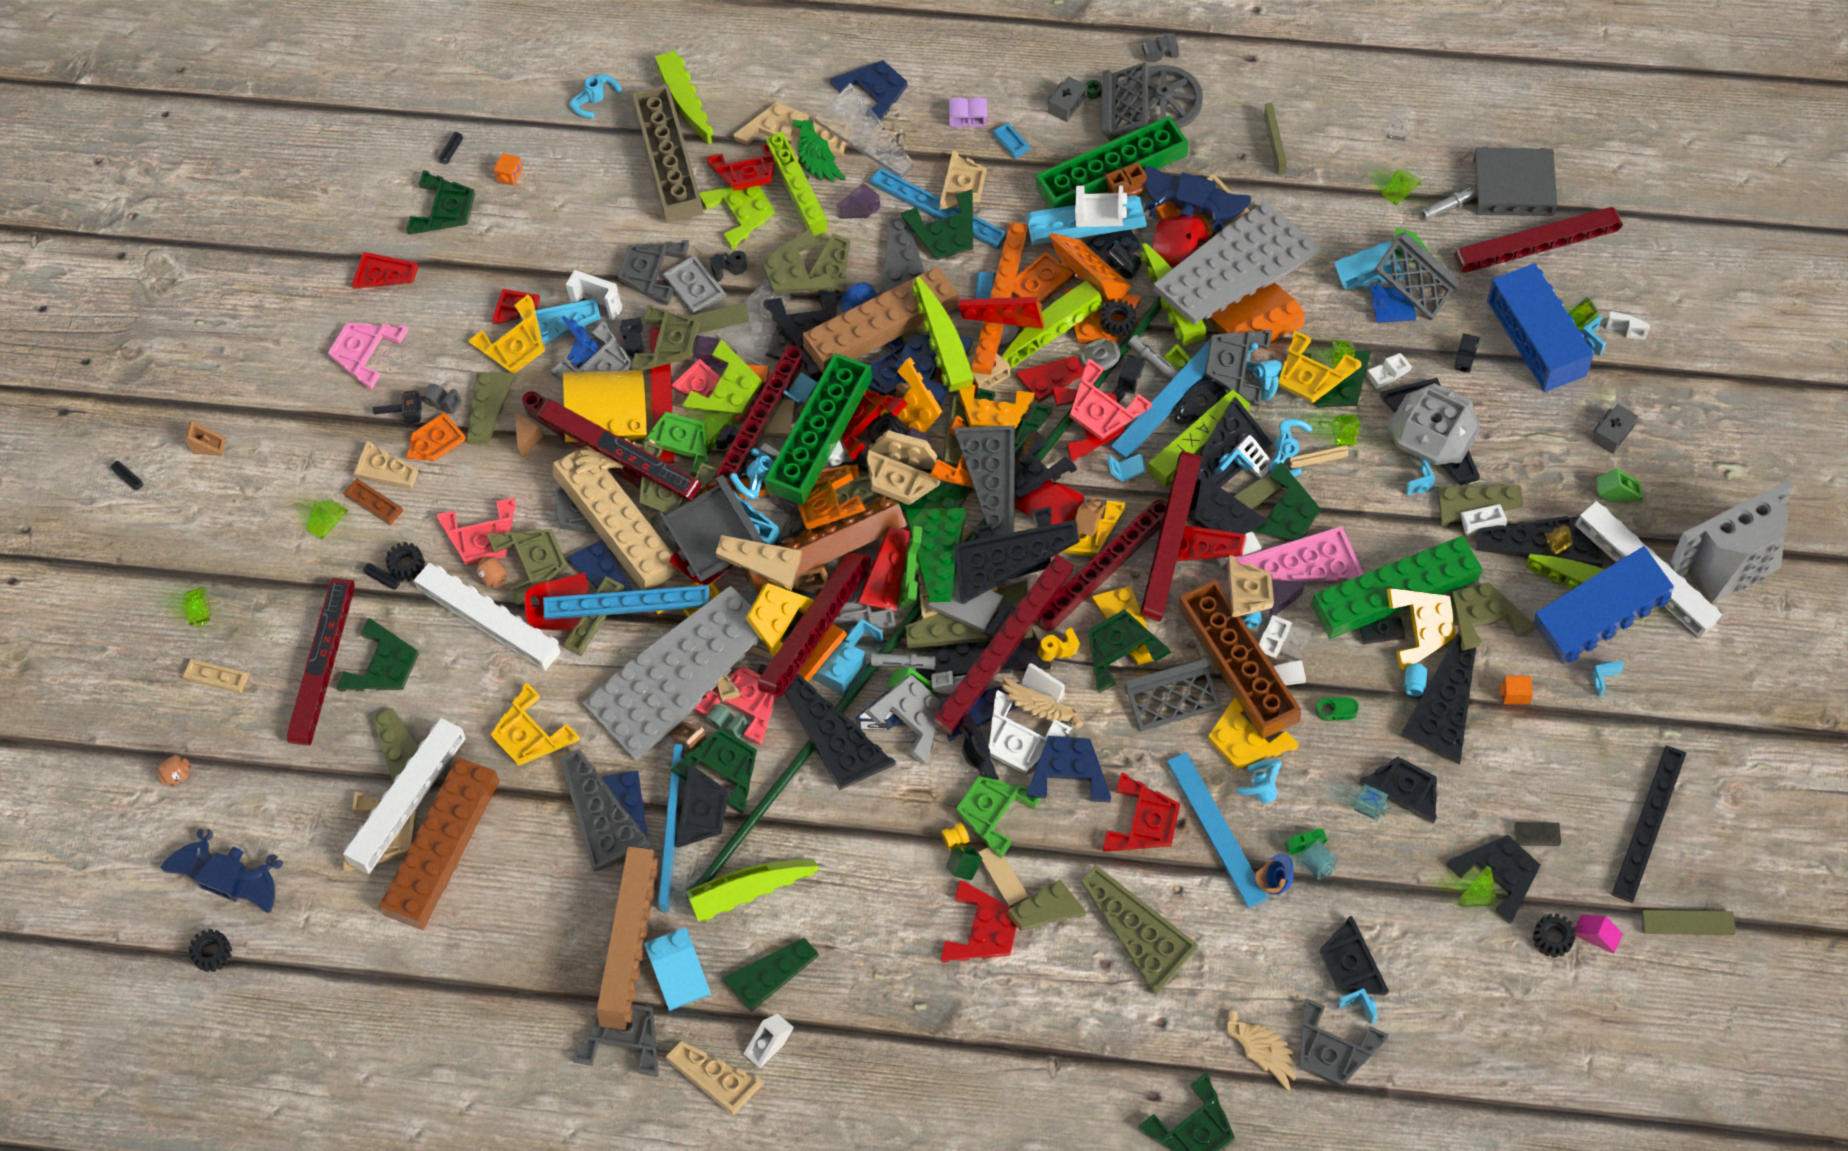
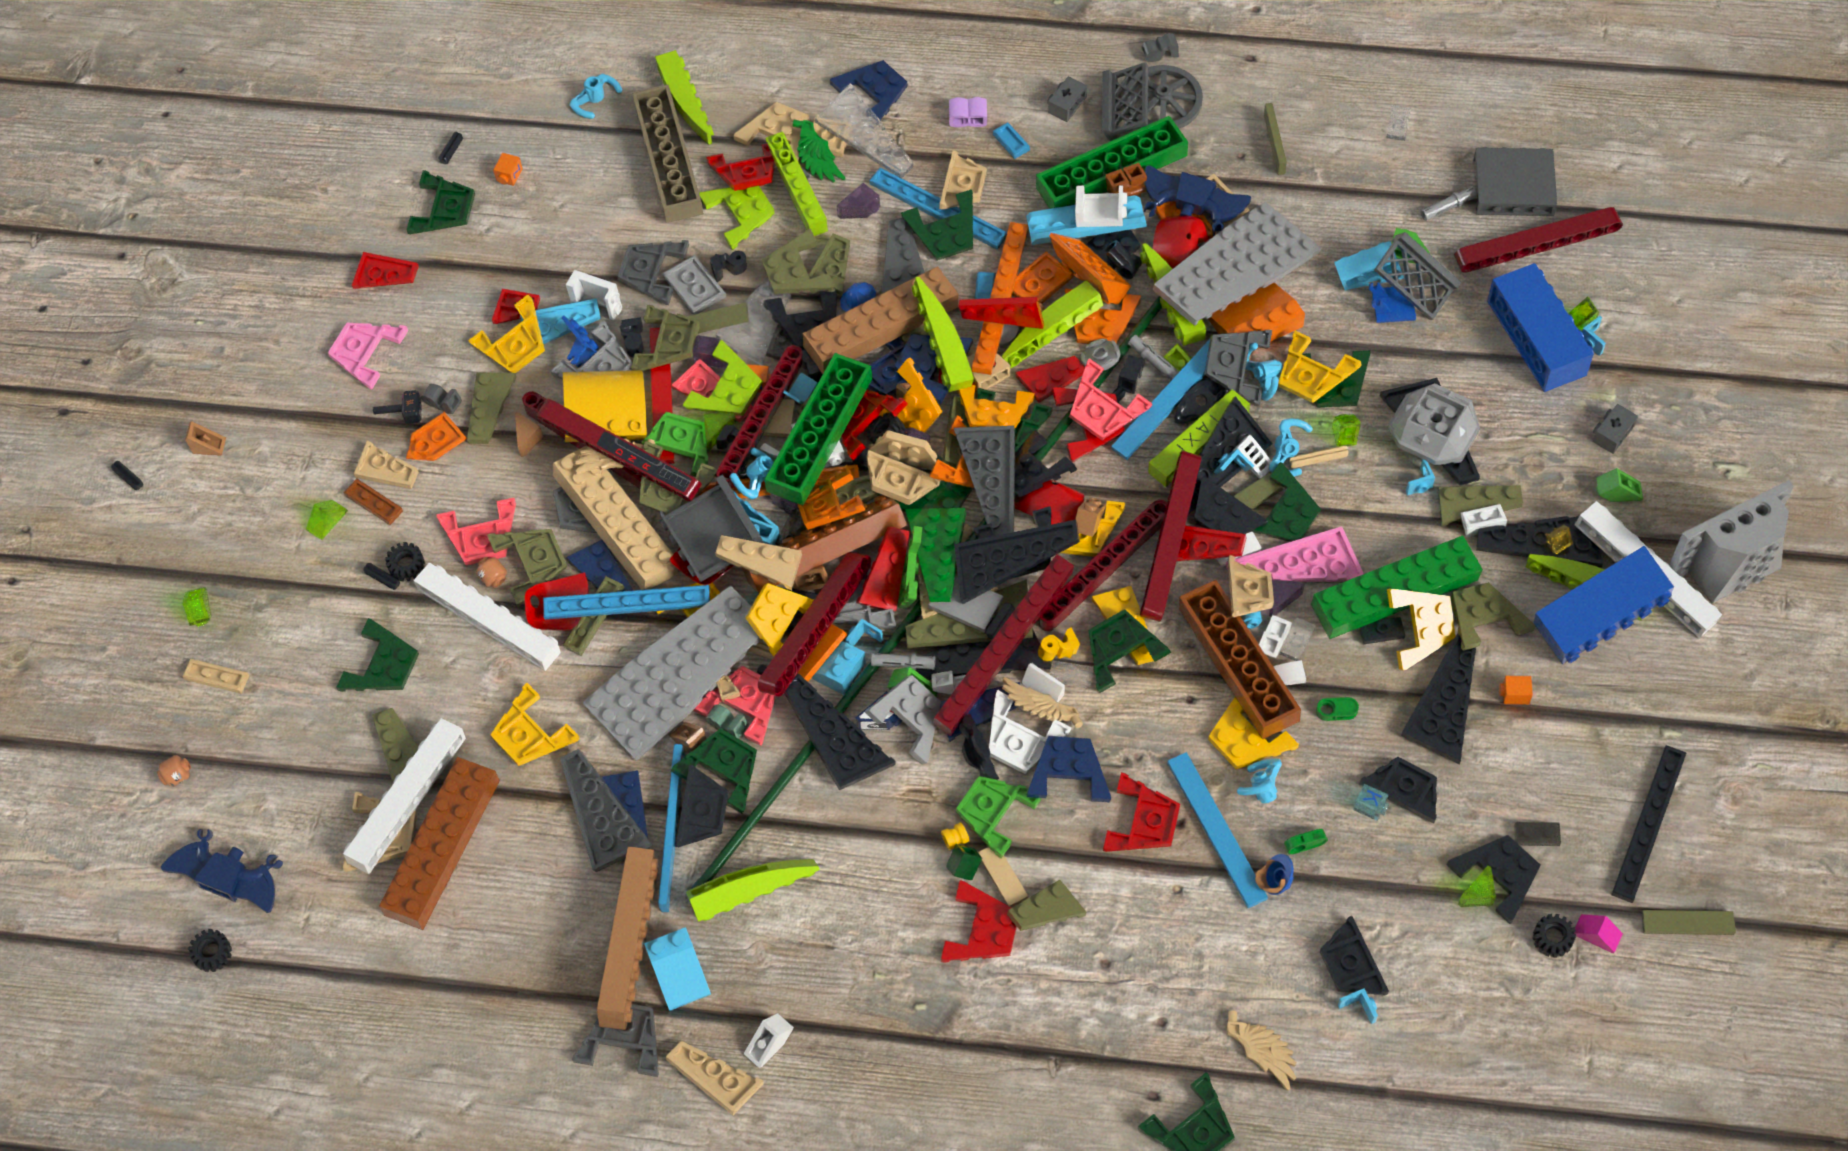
dark red beam [287,578,355,746] -> none
dark green wing [722,938,819,1012] -> none
olive wing [1081,864,1199,996] -> none
dark green bush [1086,80,1102,99] -> none
black tyre [1100,299,1136,337] -> none
medium azure bracket [1107,454,1146,482] -> none
dark grey fence [1124,659,1221,732] -> none
dark grey wing [1299,998,1389,1088] -> none
clear light blue brick [1301,840,1337,880] -> none
clear neon green slope [1331,340,1355,368] -> none
white slope [1365,353,1412,389] -> none
clear neon green slope [1382,170,1421,205] -> none
medium azure brick [1404,663,1427,697] -> none
black leg [1454,333,1480,373] -> none
medium azure bracket [1592,661,1624,697] -> none
white slope [1606,312,1650,339] -> none

